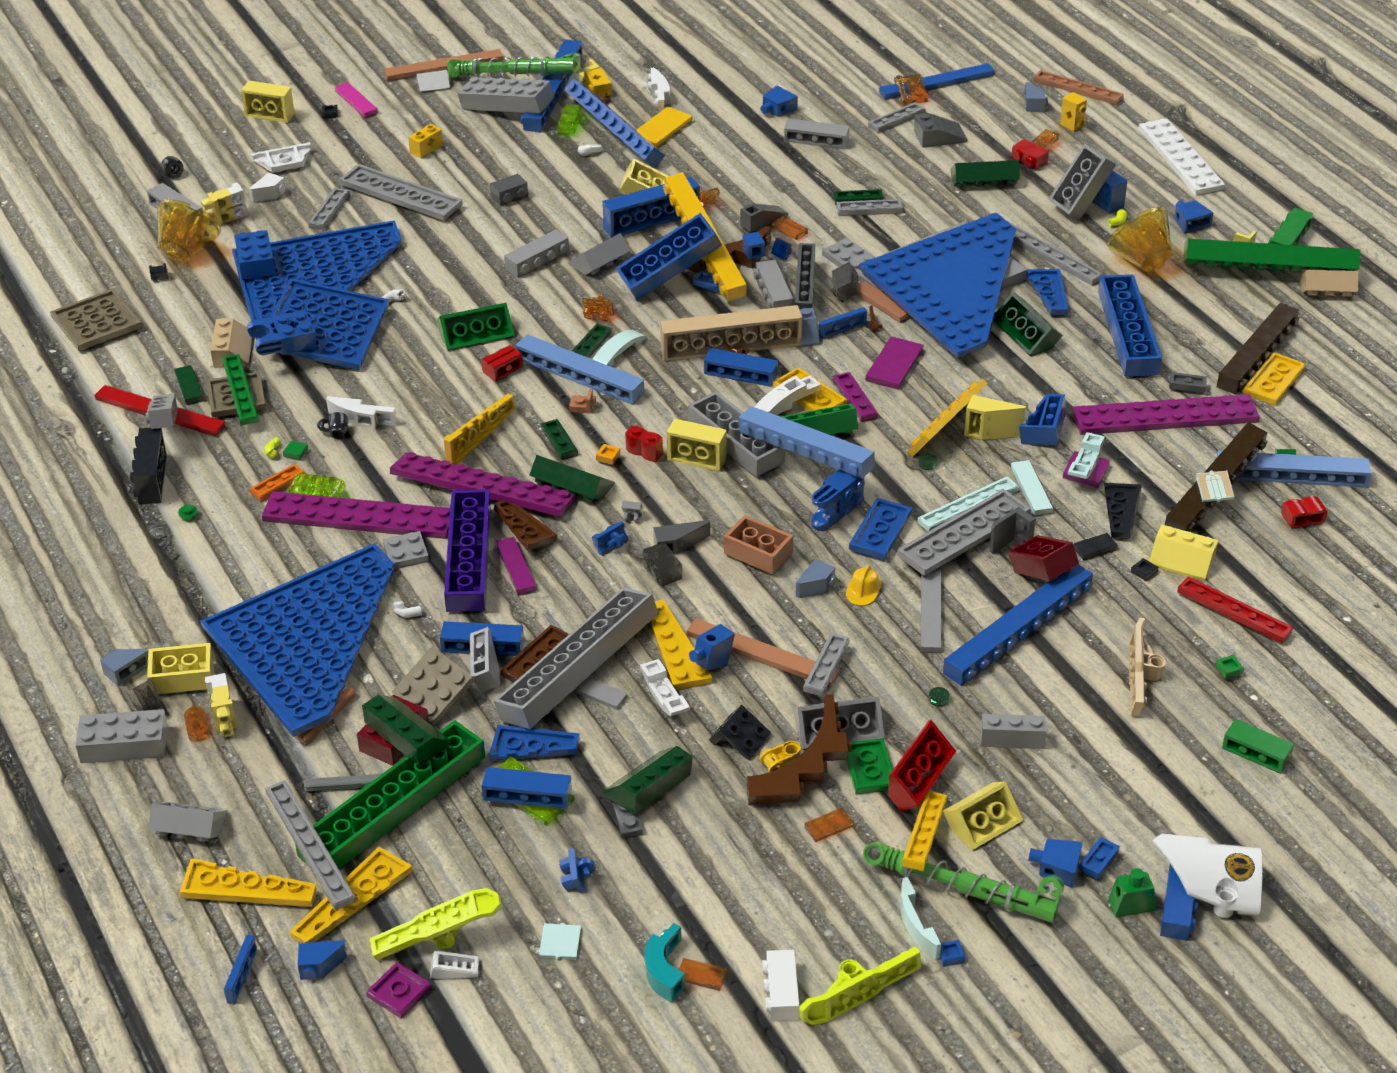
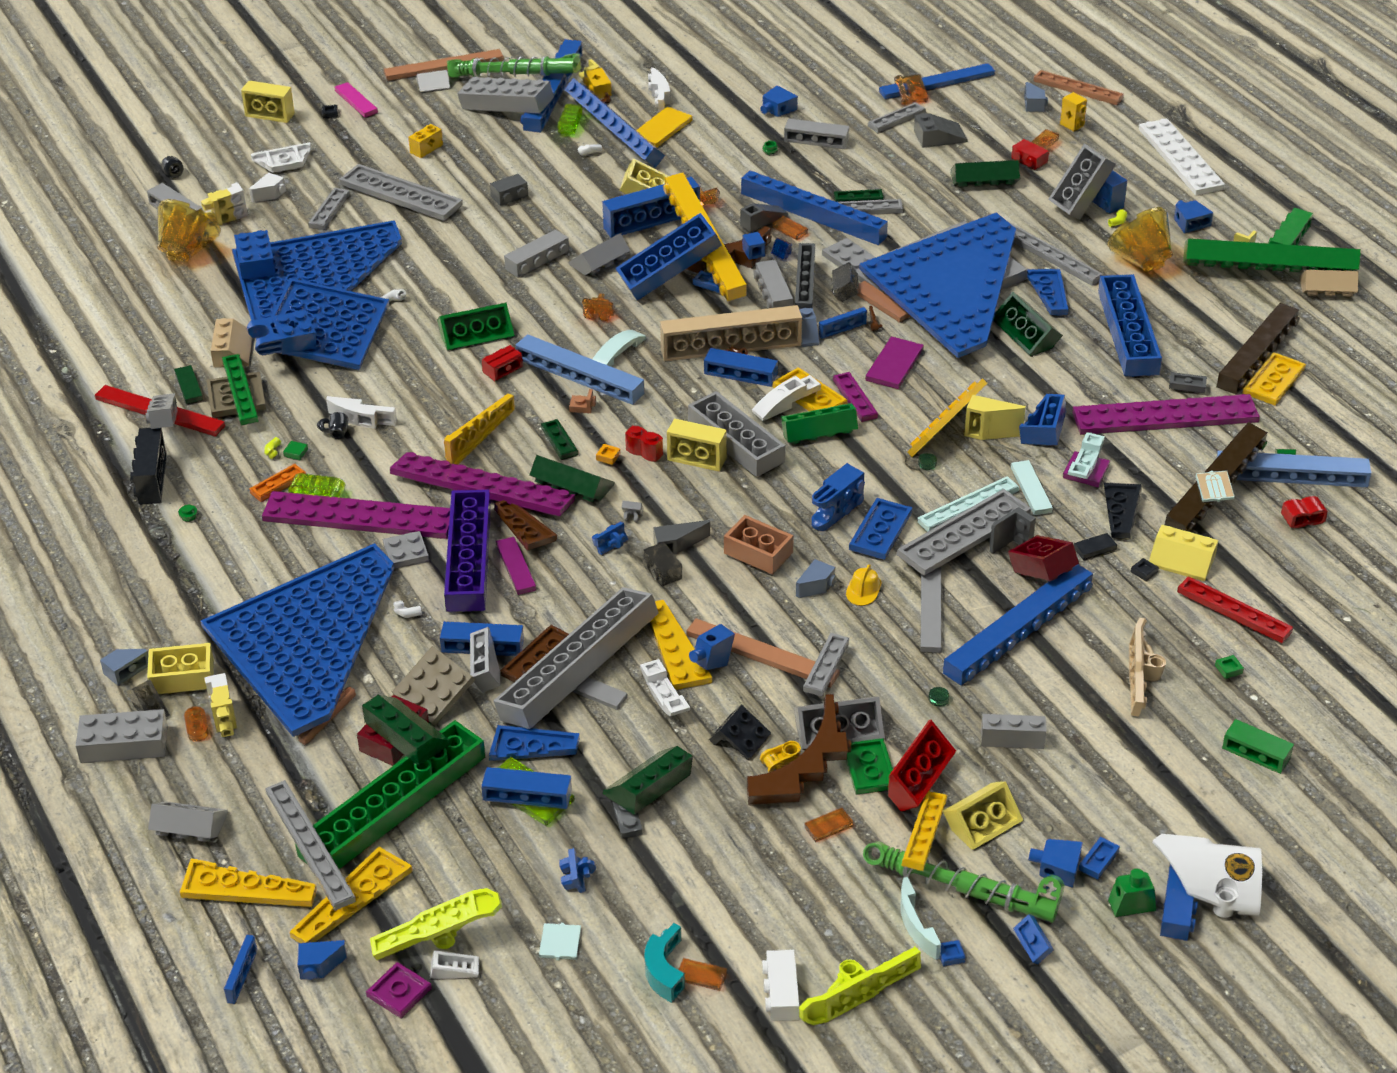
dark tan plate [50,288,143,351] -> none
black bush [149,263,168,280] -> none
light grey axle [304,774,381,791] -> none
dark green tile [572,324,612,358] -> none
medium blue brick [738,406,875,478] -> none
none -> blue brick [741,171,888,245]
none -> green plate [762,141,778,155]
none -> blue plate [1013,914,1054,964]

